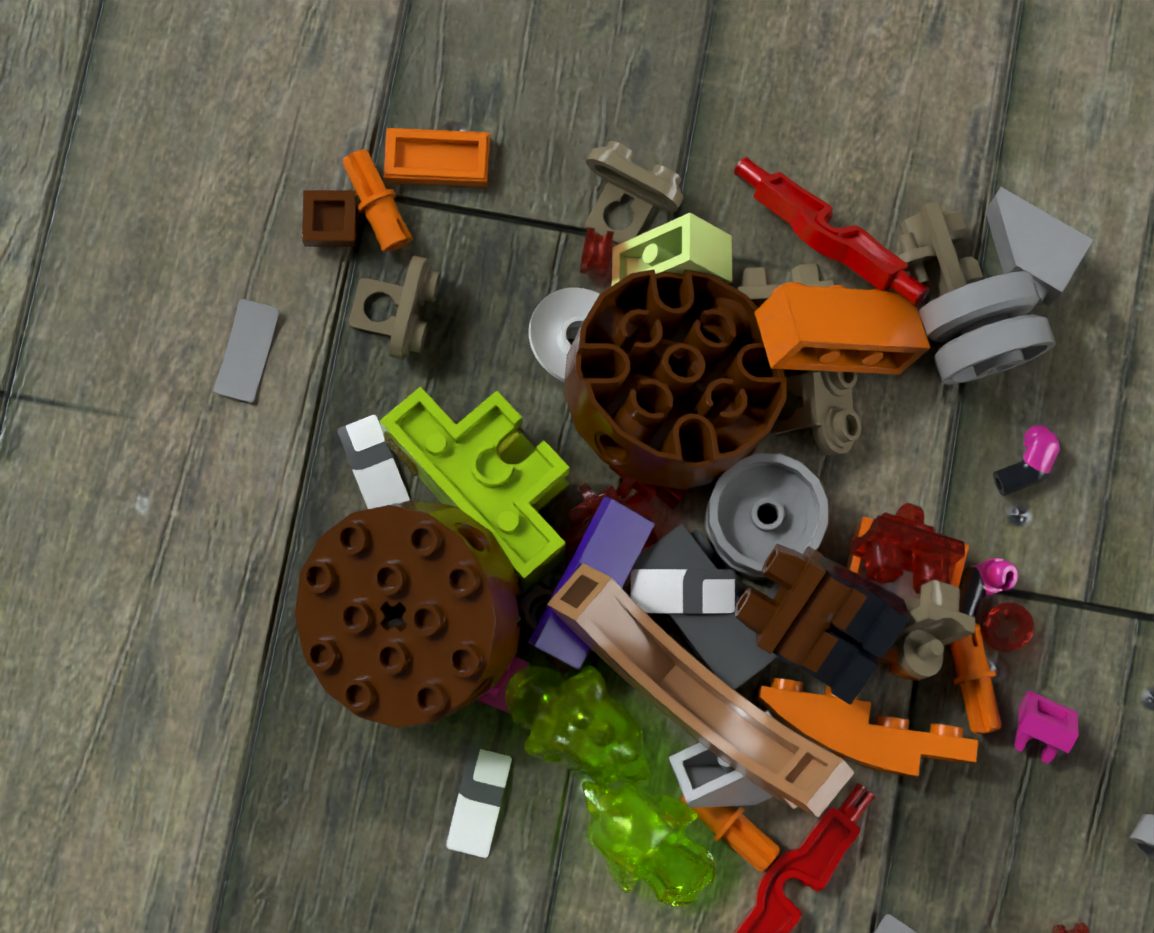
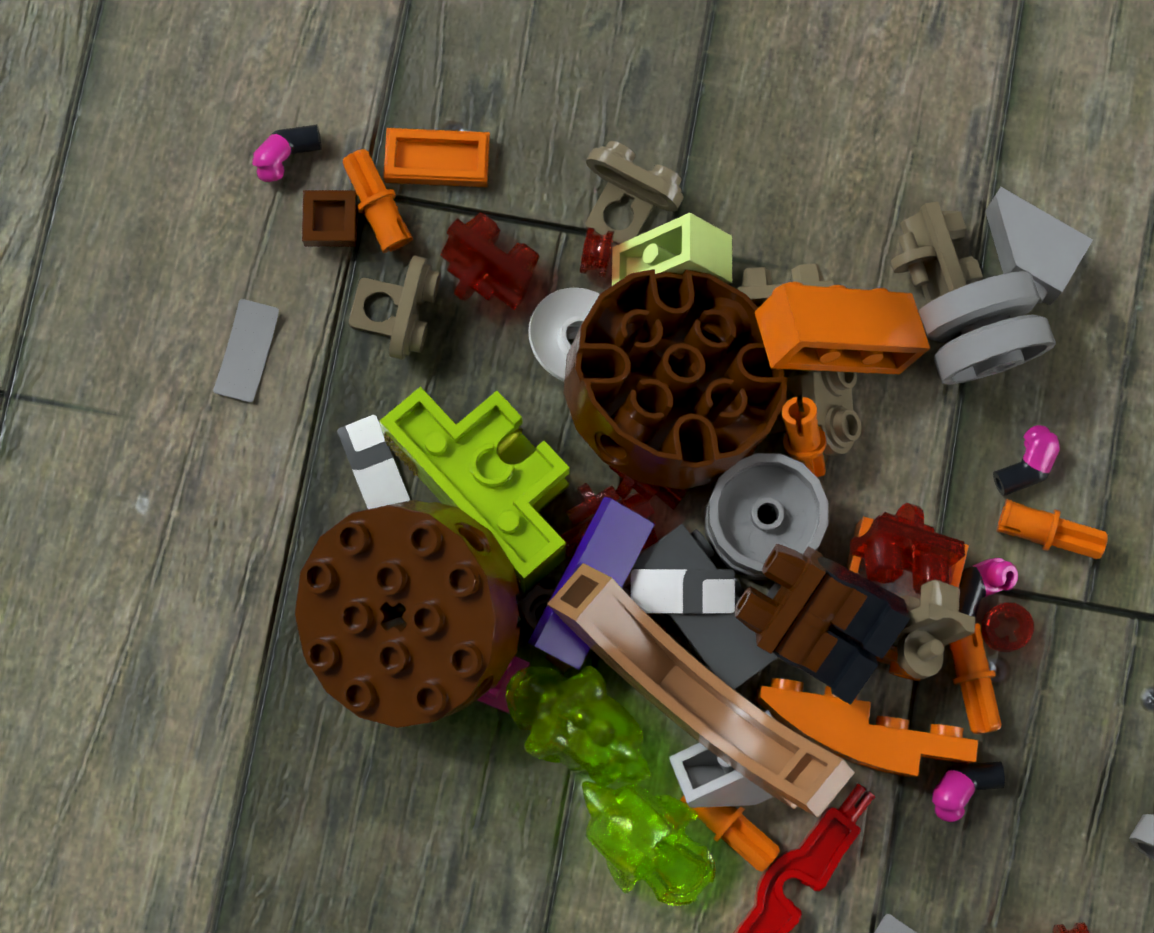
white sticker [446,747,512,858] -> none
red piece [734,157,929,307] -> none
dark pink tile [1015,690,1079,764] -> none
none -> arm [252,124,322,182]
none -> clear red hips [440,213,540,310]
none -> orange axle [781,397,827,477]
none -> arm [932,761,1005,822]
none -> orange axle [996,499,1108,559]

